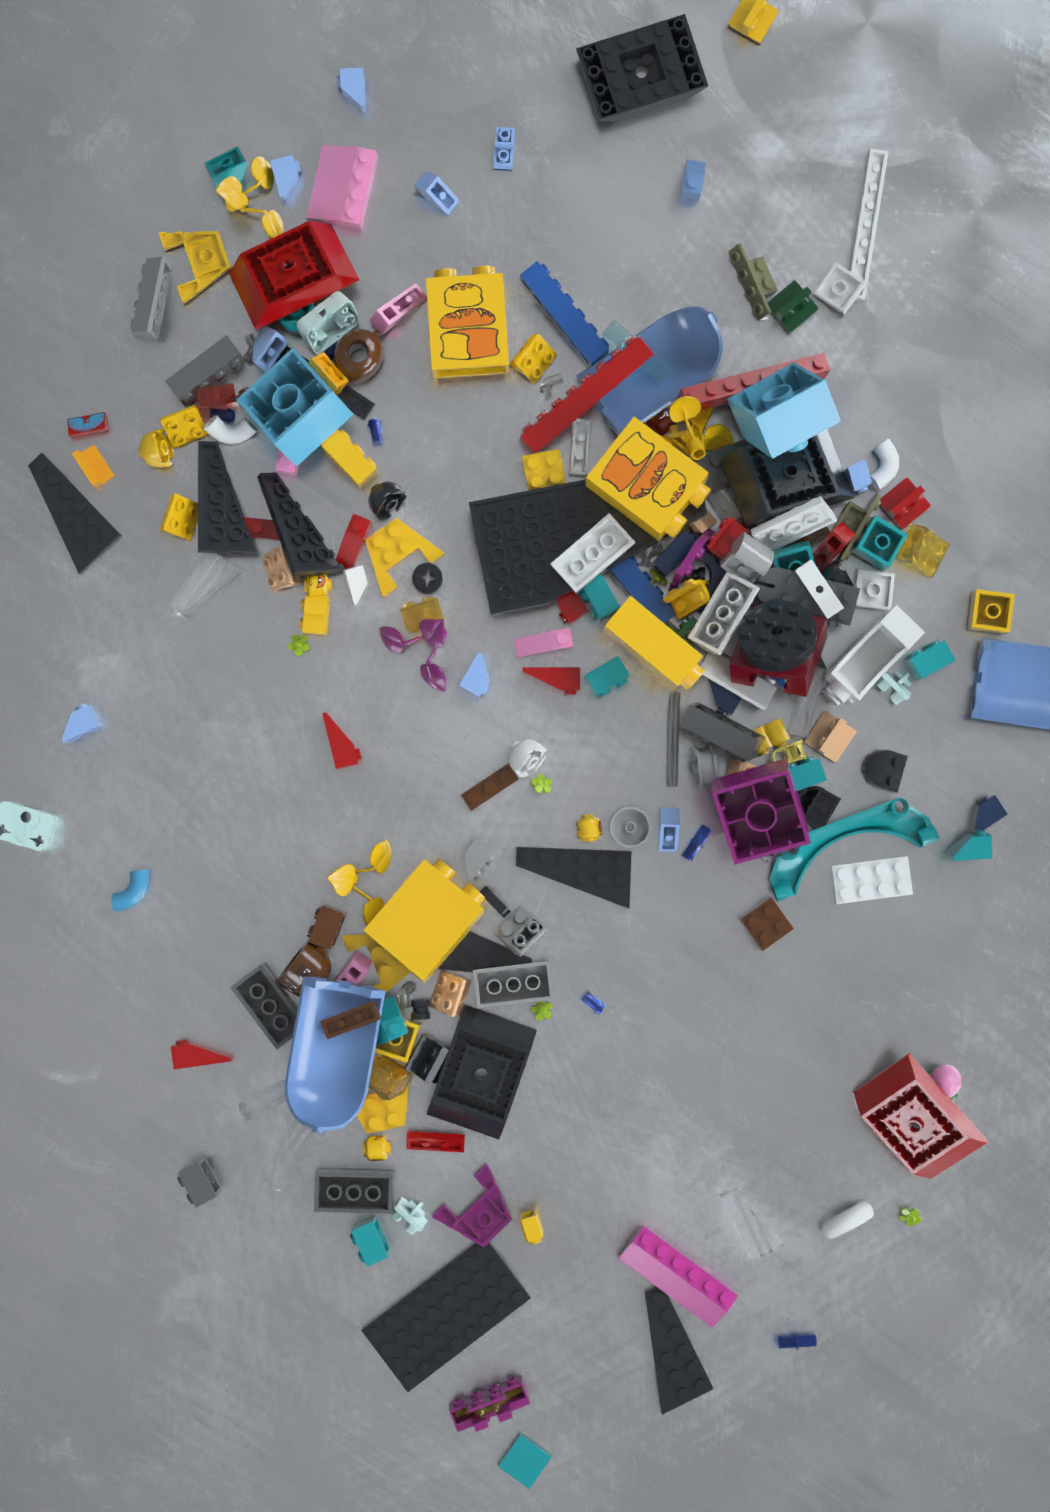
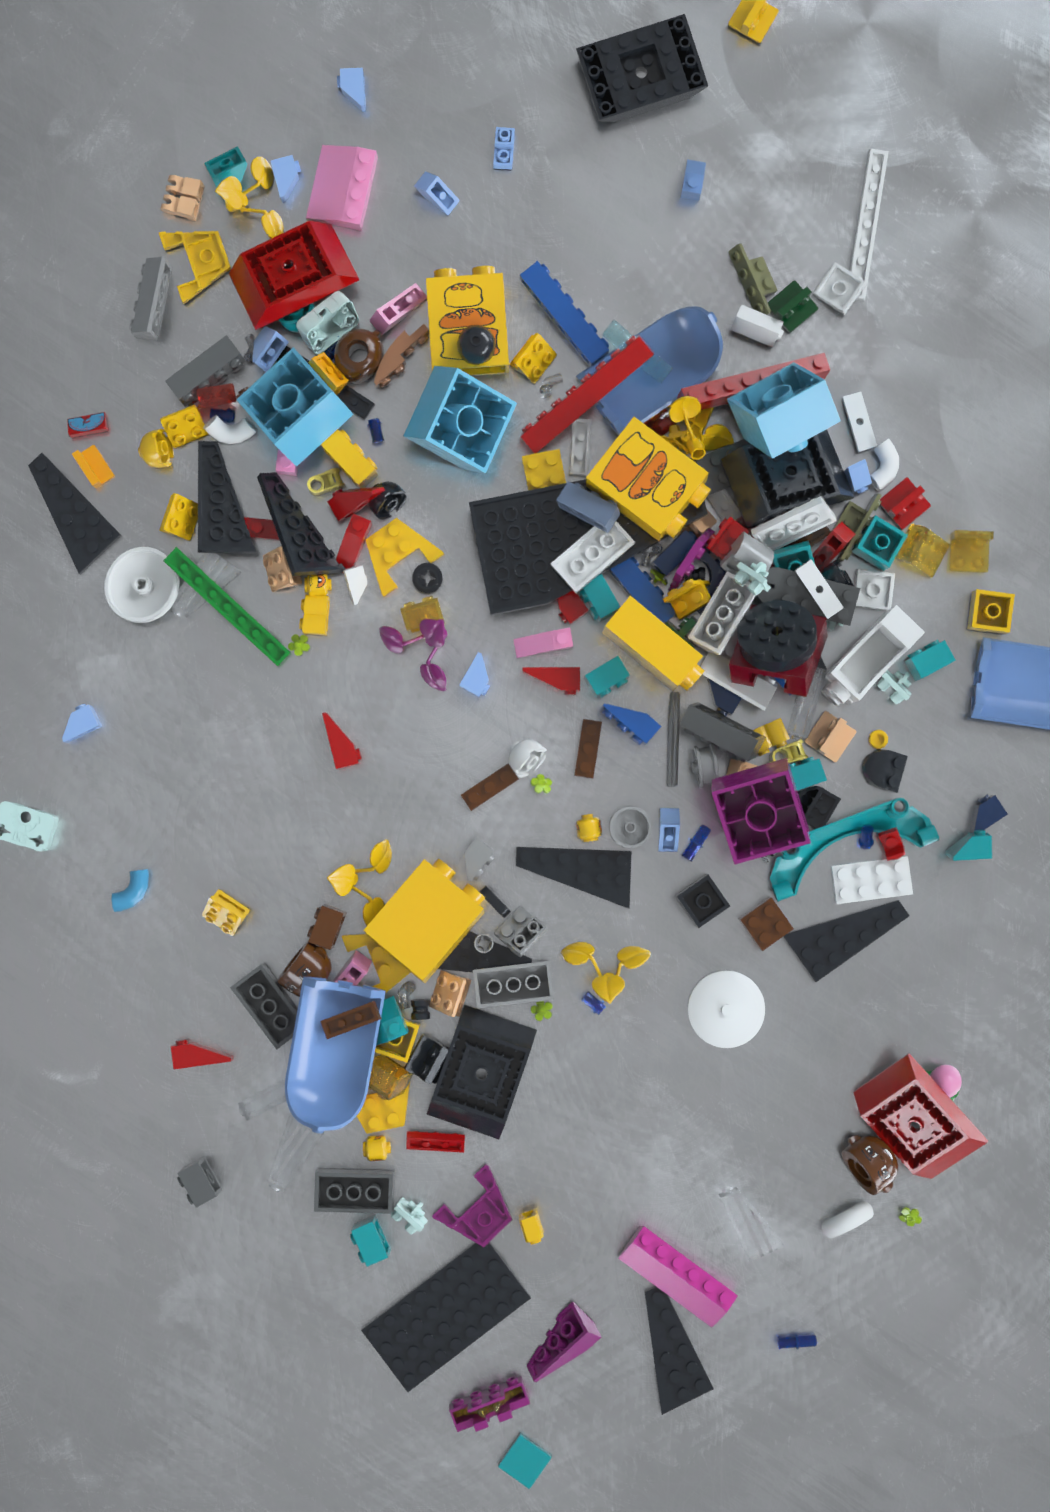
none -> white dish [105,547,180,623]
none -> light nougat legs [160,175,205,221]
none -> green plate [163,547,291,666]
none -> yellow bracket [202,889,250,936]
none -> light yellow piece [307,468,346,496]
none -> red slope [327,487,385,521]
none -> nougat slope [374,324,430,389]
none -> medium azure brick [403,366,517,473]
none -> black cylinder [457,325,496,365]
none -> light grey wheel [474,934,493,953]
none -> magenta wedge [527,1302,601,1382]
none -> sand blue brick [556,481,620,533]
none -> yellow plant [561,942,651,1004]
none -> reddish brown plate [574,719,602,779]
none -> blue slope [601,703,662,745]
none -> black brick [675,874,730,928]
none -> white dish [687,970,765,1048]
none -> white brick [731,305,784,347]
none -> light aqua hips [734,562,771,596]
none -> black wing [783,900,910,982]
none -> reddish brown piece [841,1135,898,1195]
none -> white tile [842,392,877,452]
none -> clear blue pin [858,825,874,849]
none -> yellow tile [868,730,888,749]
none -> red bracket [878,827,905,861]
none -> clear yellow bracket [949,530,994,573]

